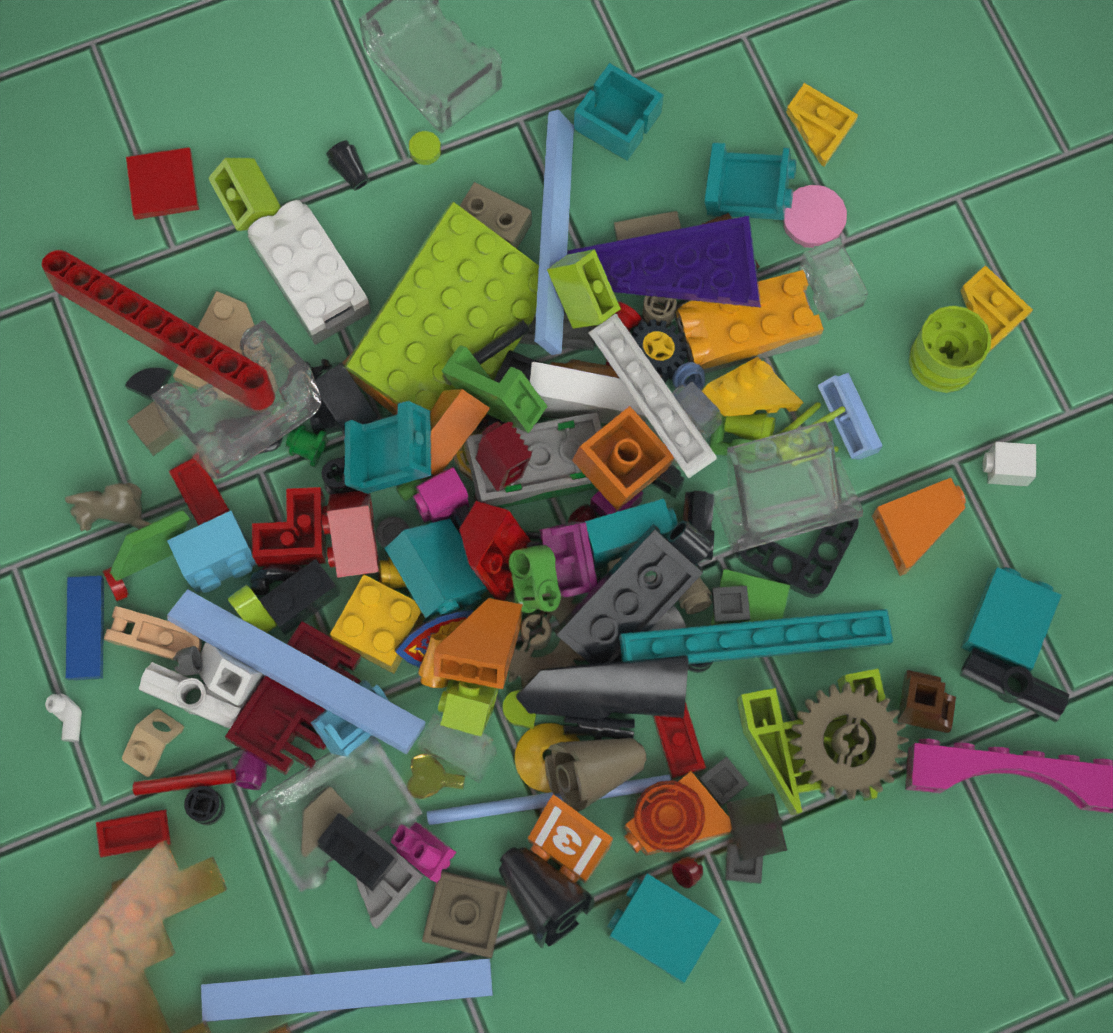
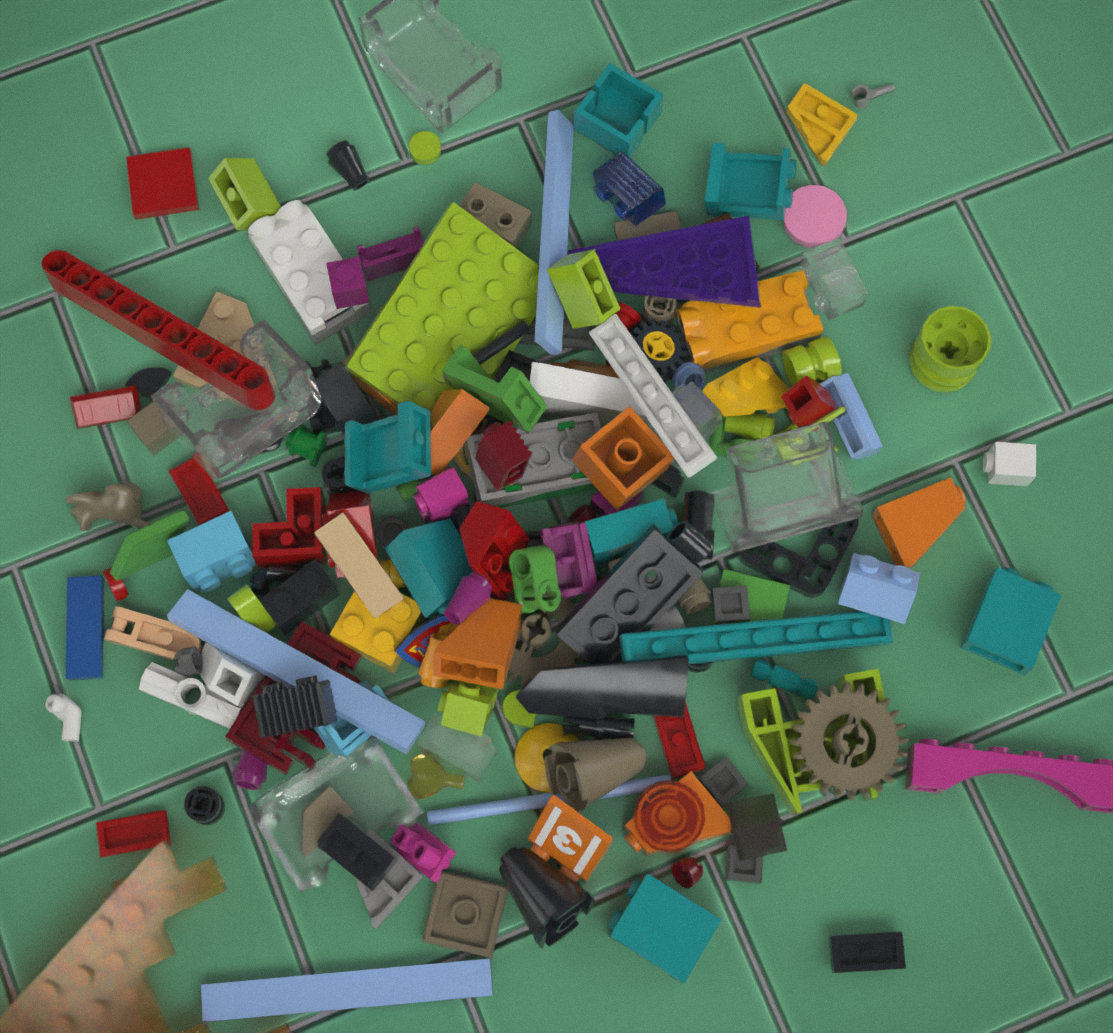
tan bracket [122,709,184,777] -> none
red bar [132,769,236,796] -> none
reddish brown brick [897,670,956,734] -> none
yellow wing [960,265,1033,352] -> none
black piece [960,648,1070,722] -> none
none -> tile [69,385,142,429]
none -> black brick [253,675,338,738]
none -> tan tile [314,513,404,619]
none -> magenta brick [326,256,370,309]
none -> magenta hinge [356,226,425,282]
none -> magenta cone [444,573,492,625]
none -> clear blue brick [593,151,666,226]
none -> teal axle [751,659,818,700]
none -> lime wheel [781,336,842,387]
none -> red brick [781,375,838,433]
none -> black plate [828,932,906,973]
none -> light blue brick [838,553,920,624]
none -> light grey hand [852,83,895,109]

